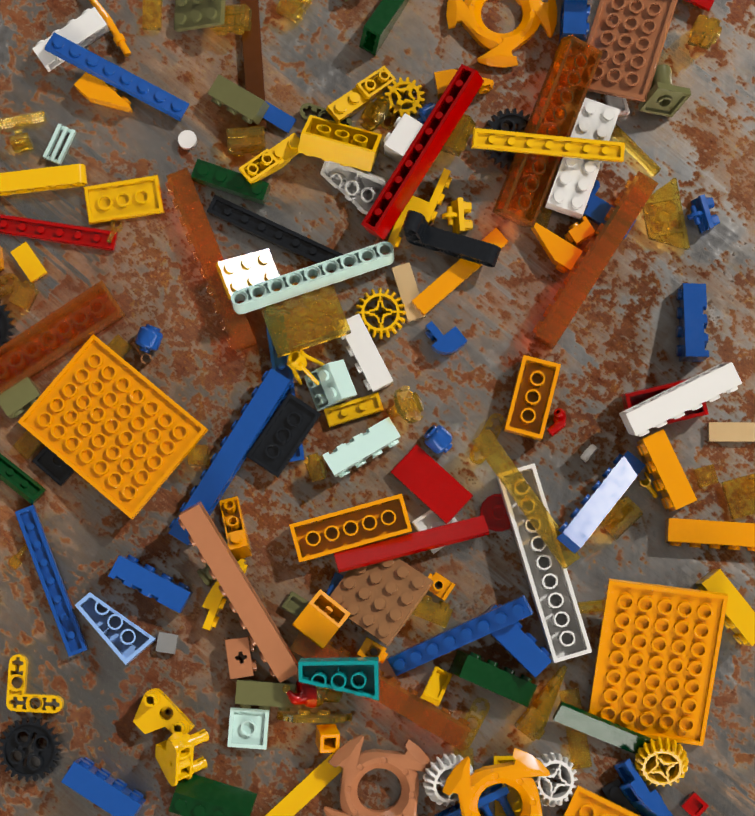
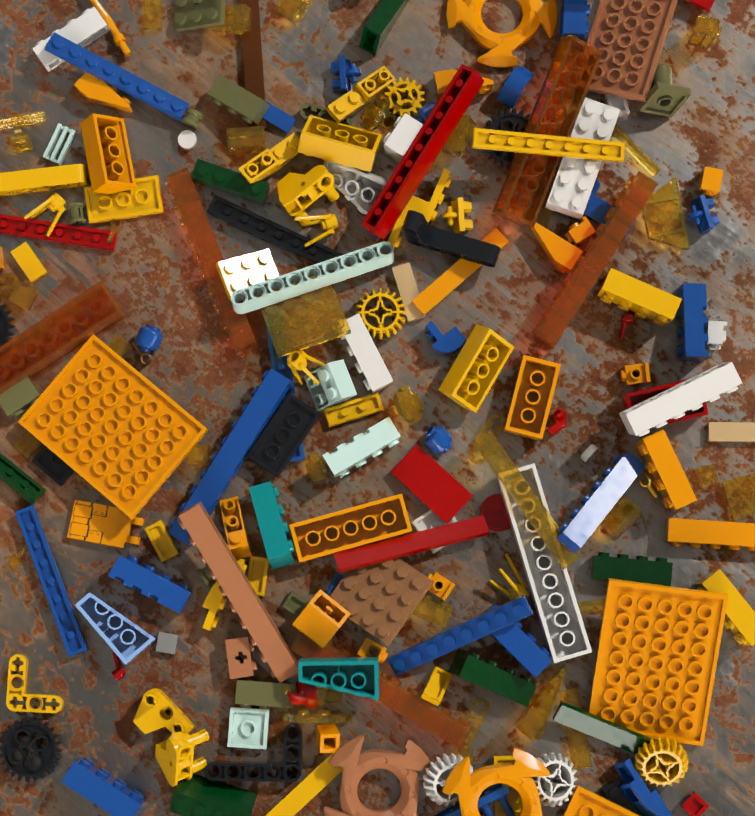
none -> yellow plant [24,193,66,237]
none -> light orange tile [67,500,144,548]
none -> olive bush [68,202,86,225]
none -> light orange slope [80,113,137,194]
none -> red hand [112,652,126,680]
none -> yellow tile [144,520,180,563]
none -> olive wheel [181,107,204,130]
none -> black beam [204,723,303,782]
none -> yellow tile [247,556,269,597]
none -> teal wedge [249,481,295,569]
none -> yellow piece [277,165,340,226]
none -> yellow plant [294,213,338,247]
none -> blue hips [330,55,362,93]
none -> yellow brick [438,324,514,413]
none -> yellow plant [489,553,529,601]
none -> blue brick [497,65,534,109]
none -> dark green brick [591,552,673,586]
none -> yellow brick [597,268,682,327]
none -> red hand [618,314,633,340]
none -> light orange brick [620,363,651,386]
none -> light orange brick [697,166,724,197]
none -> white brick [704,320,728,350]

